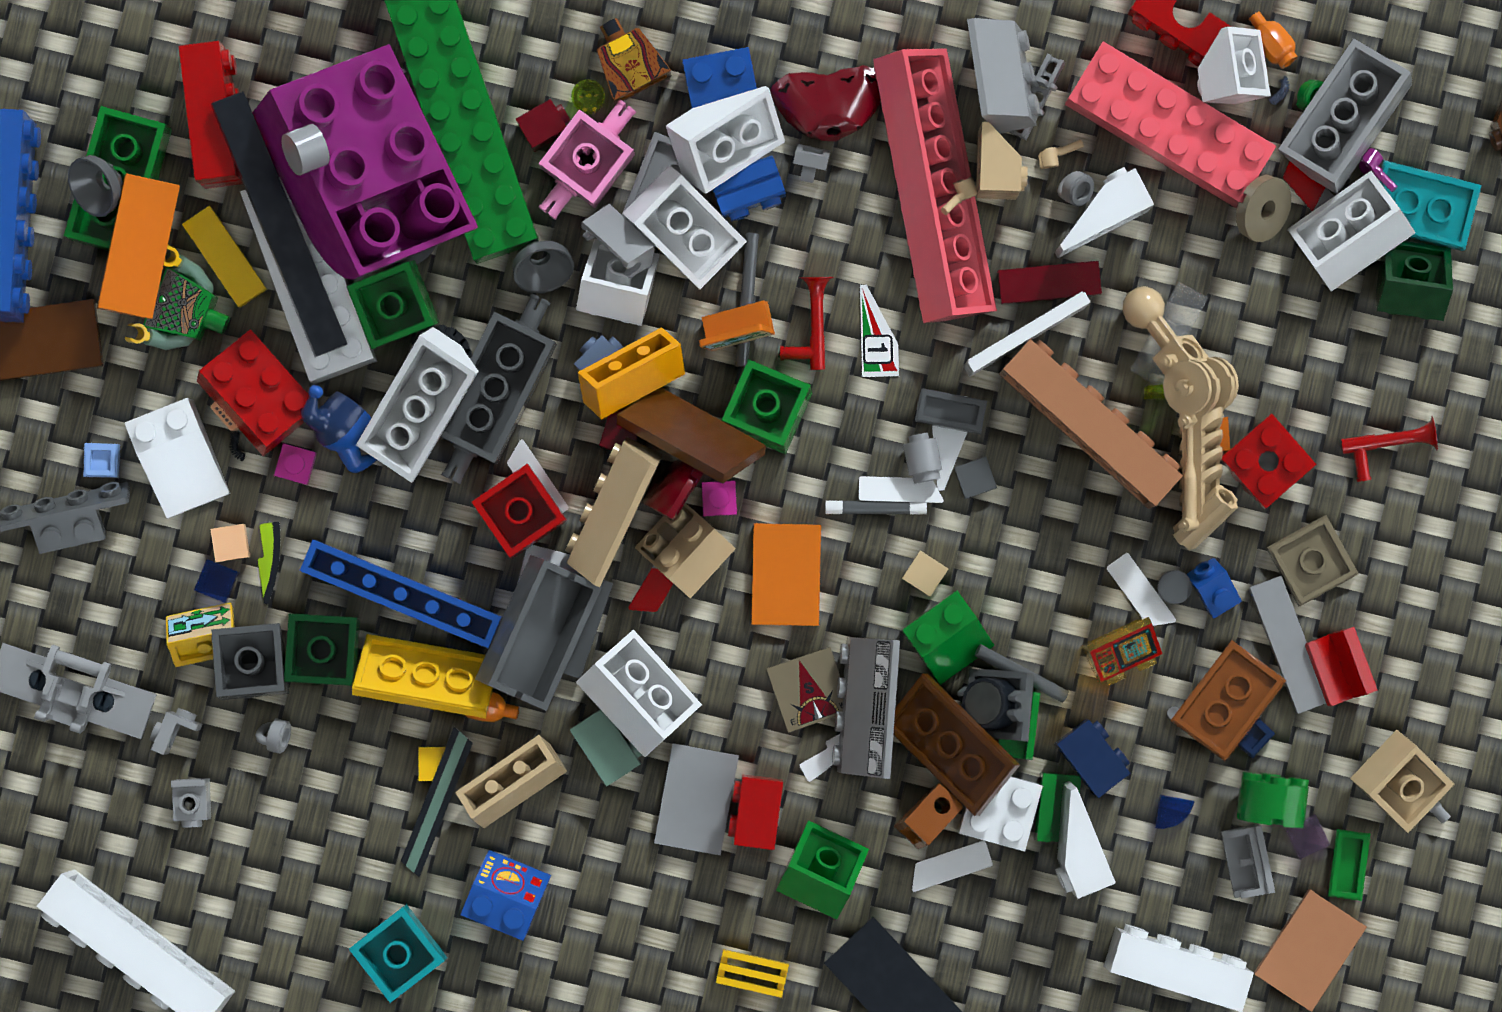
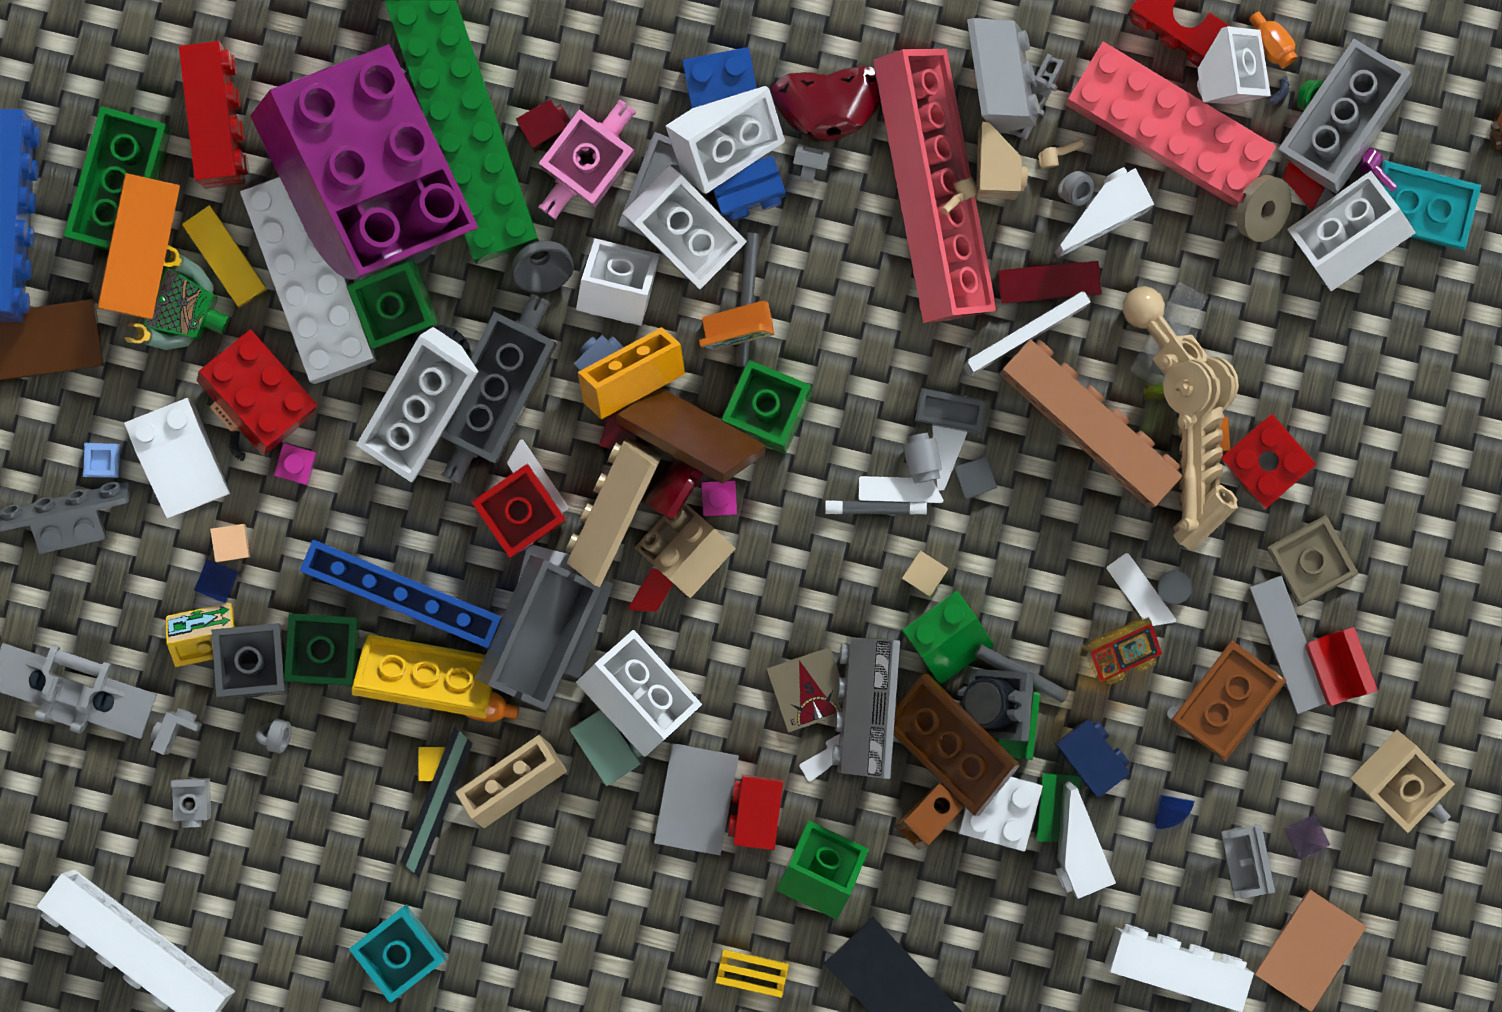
dark grey piece [68,155,122,217] -> none
black tile [211,91,348,358] -> none
sticker [258,522,280,605] -> none
light grey piece [282,124,330,175] -> none
dark blue piece [300,385,378,473] -> none
blue slope [460,850,551,941] -> none
clear neon green tile [571,79,605,114] -> none
light grey hinge [581,204,655,278] -> none
torso [597,18,672,105] -> none
orange tile [752,523,821,626] -> none
red piece [780,277,834,370] -> none
sticker [860,285,899,377] -> none
white sticker [912,841,993,892] -> none
blue bracket [1186,558,1242,619] -> none
green brick [1236,772,1309,828] -> none
dark blue tile [1238,719,1275,758] -> none
green tile [1328,829,1371,901] -> none
red piece [1341,416,1438,482] -> none
dark green slope [1376,241,1453,321] -> none

